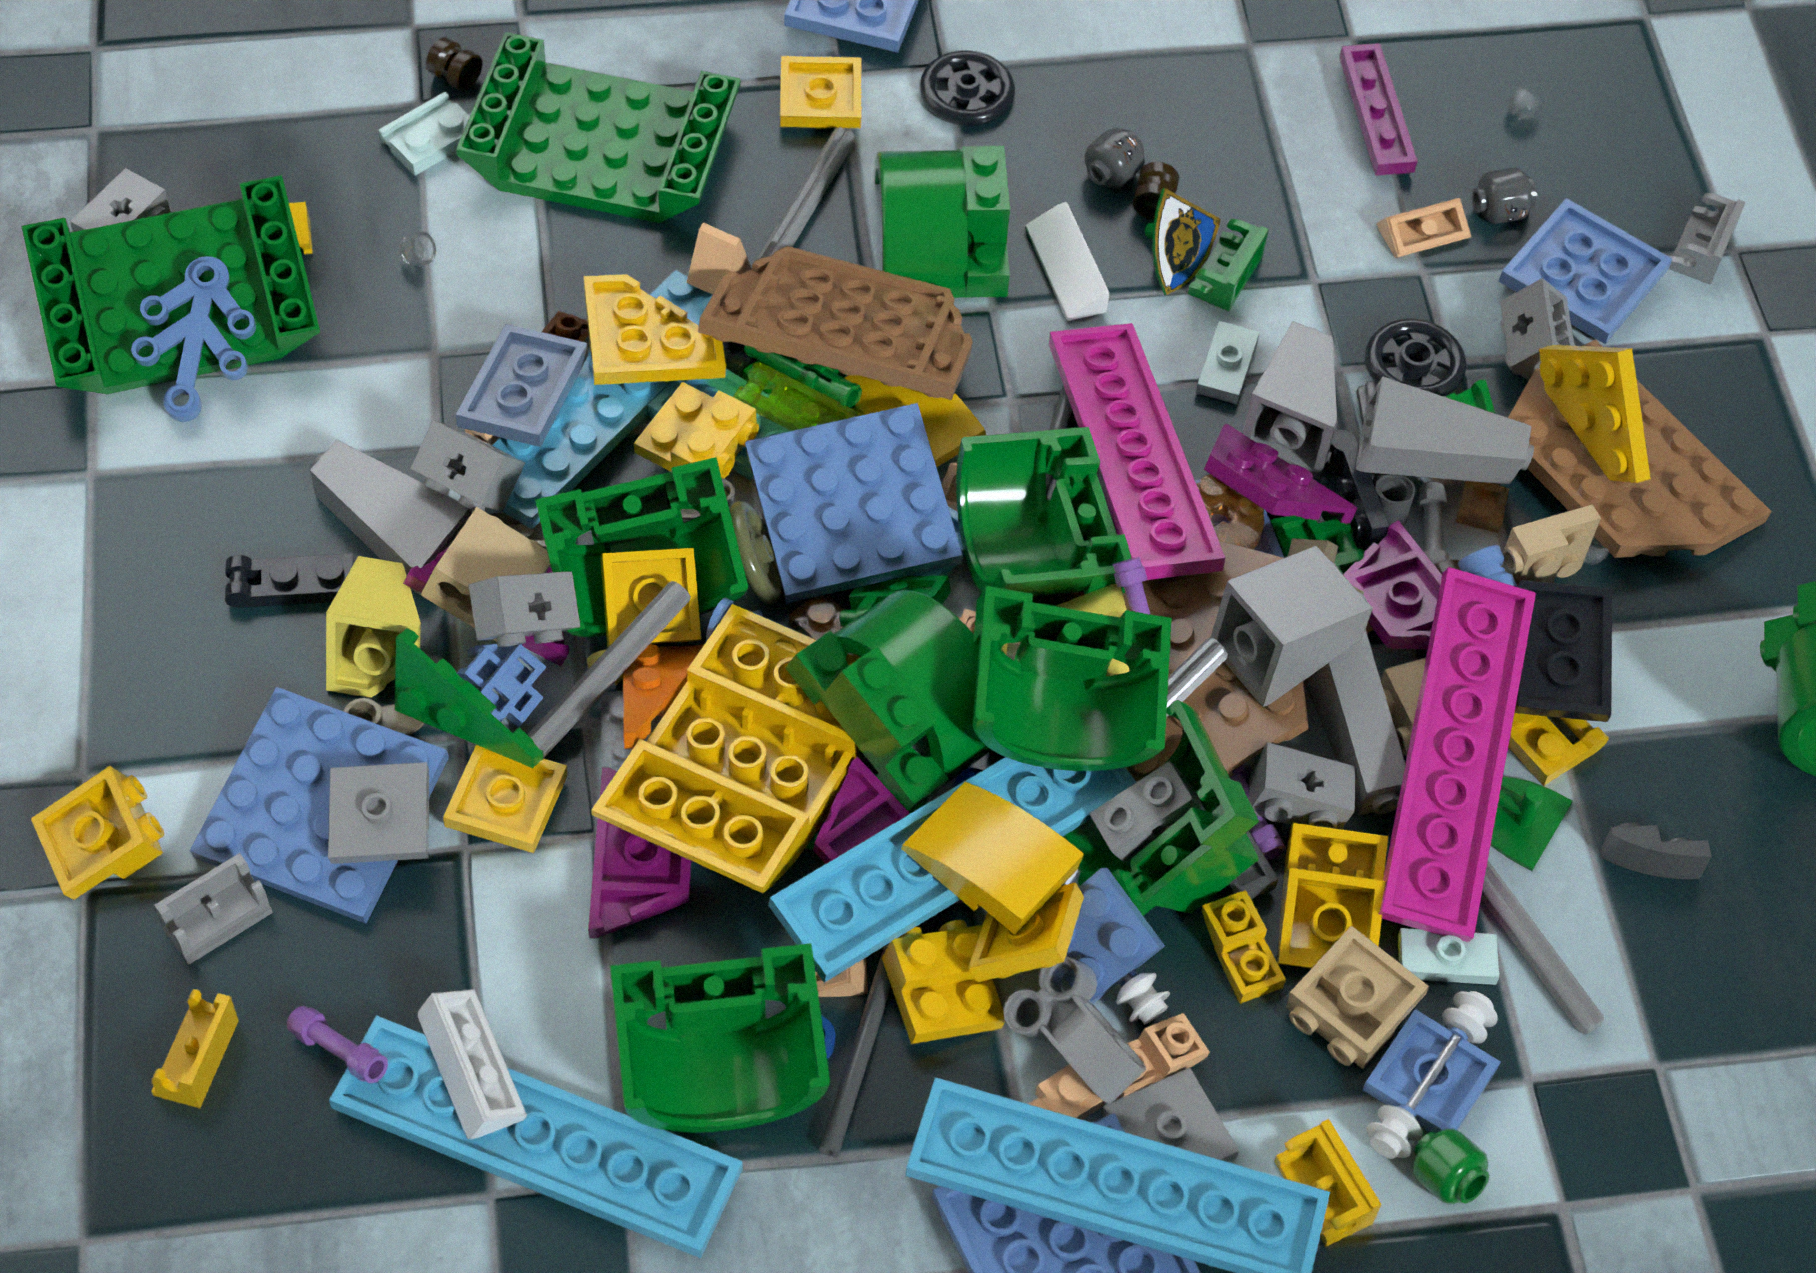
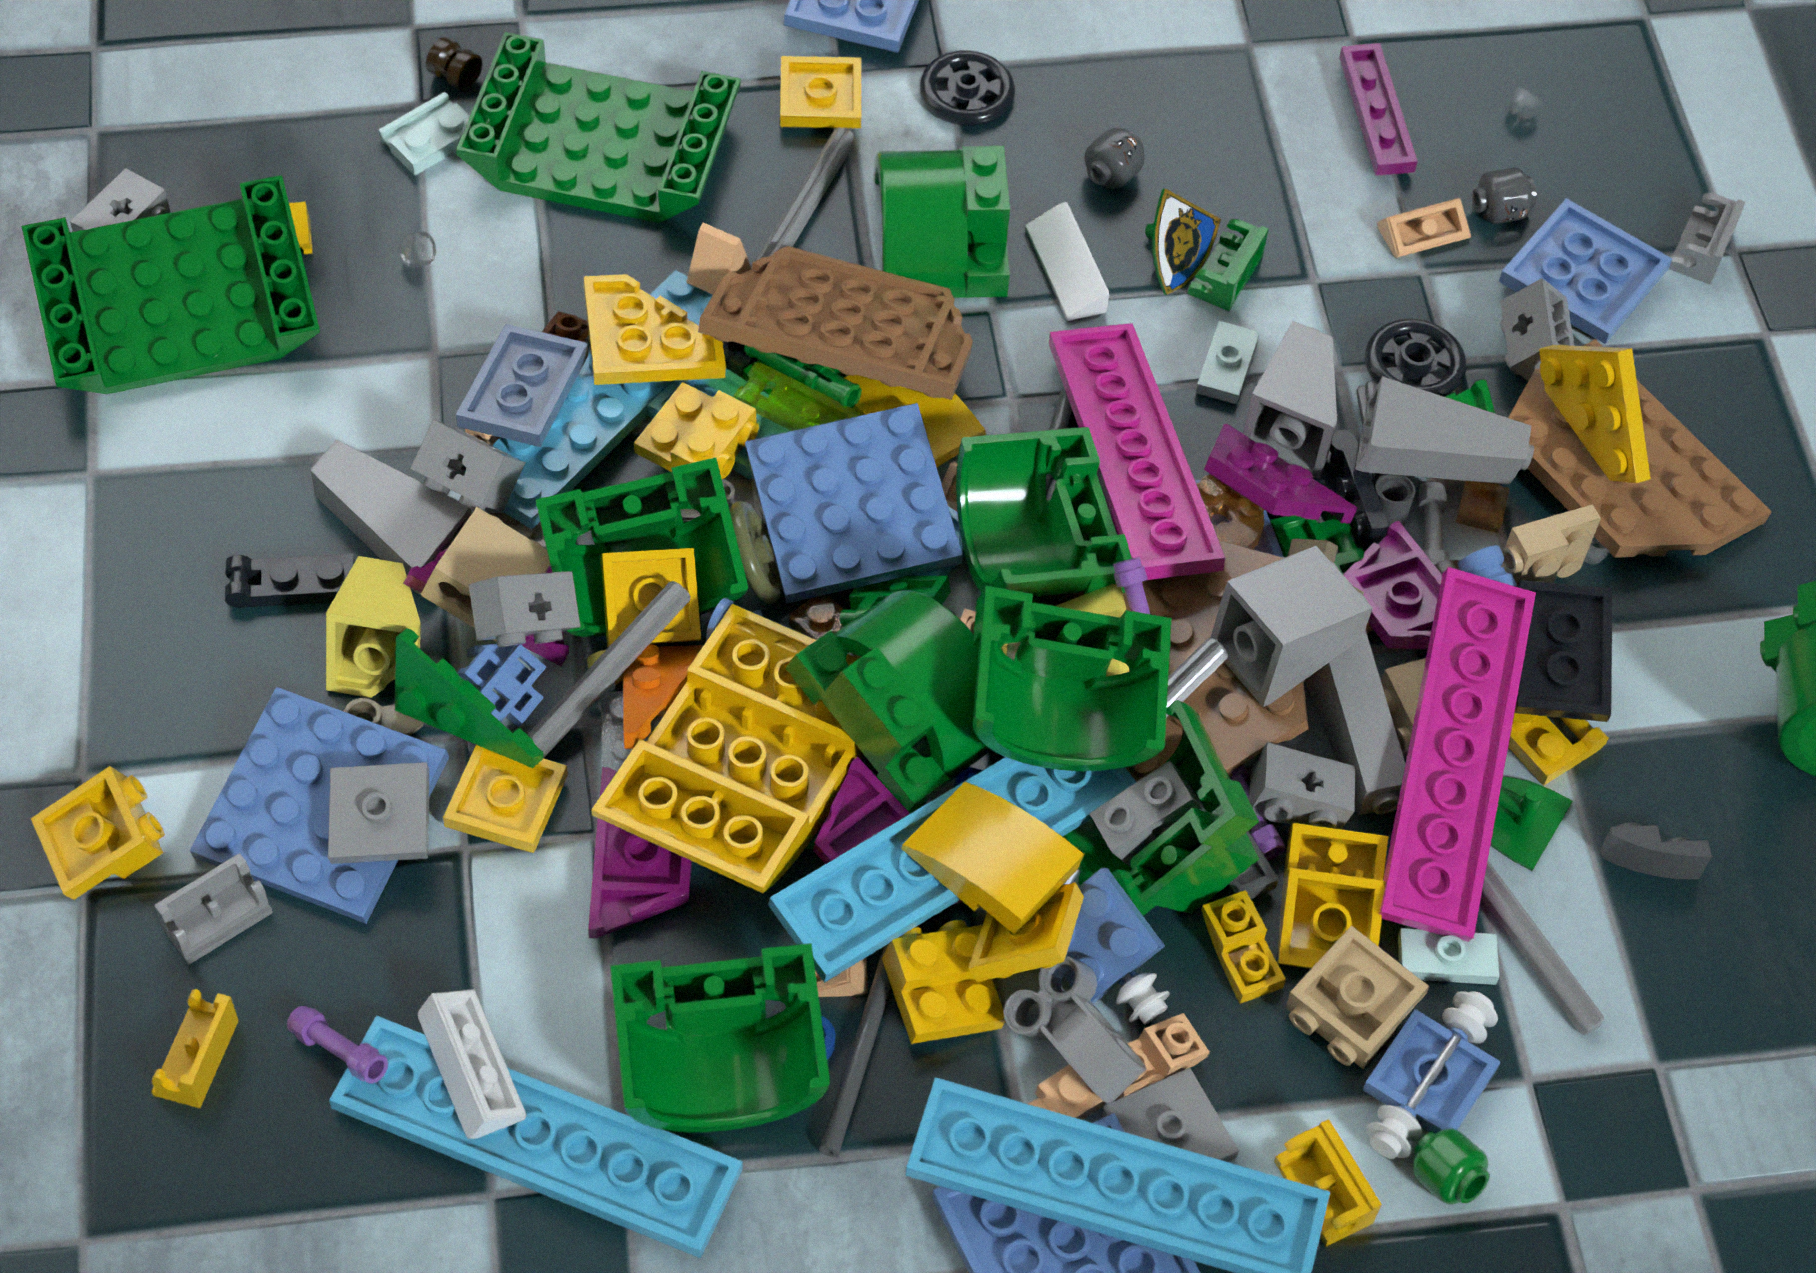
medium blue plant [131,256,256,422] -> none
dark brown wheel [1133,162,1180,220] -> none

